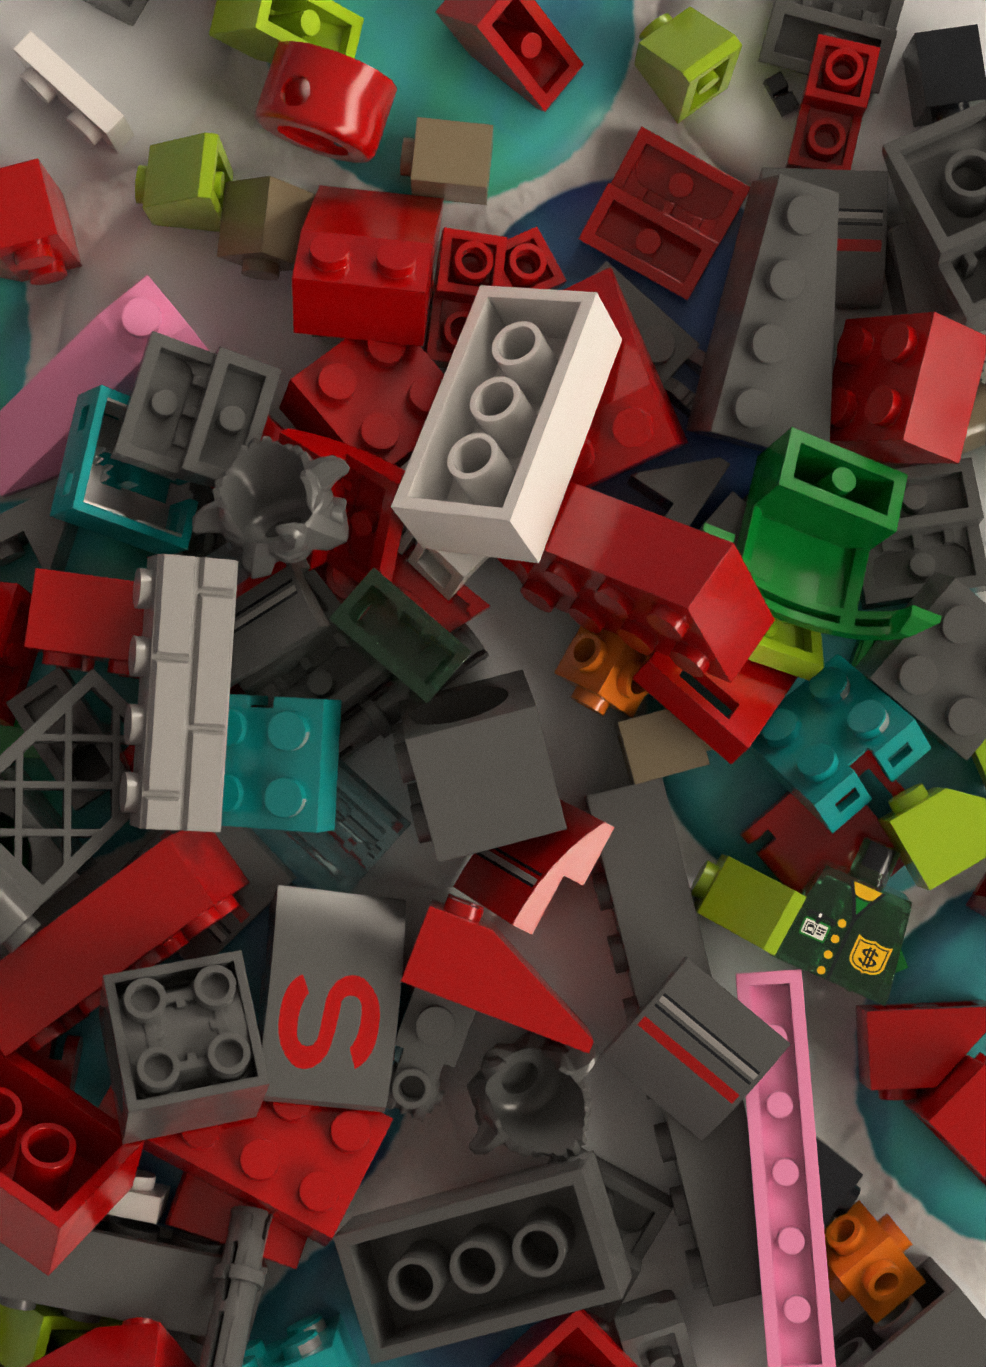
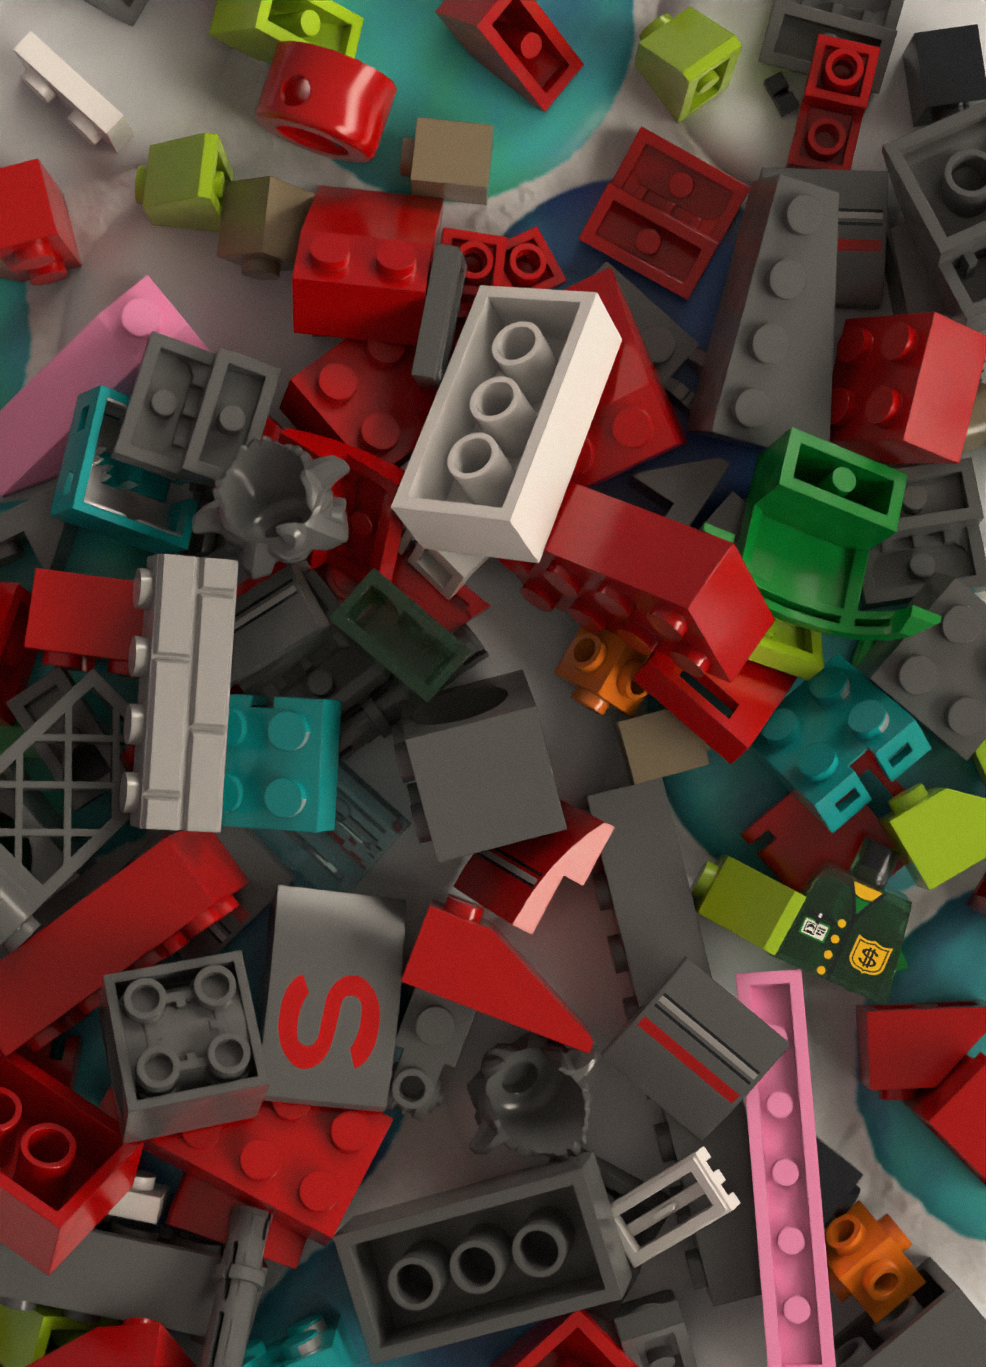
none -> dark grey tile [411,243,467,390]
none -> white tile [610,1146,740,1268]

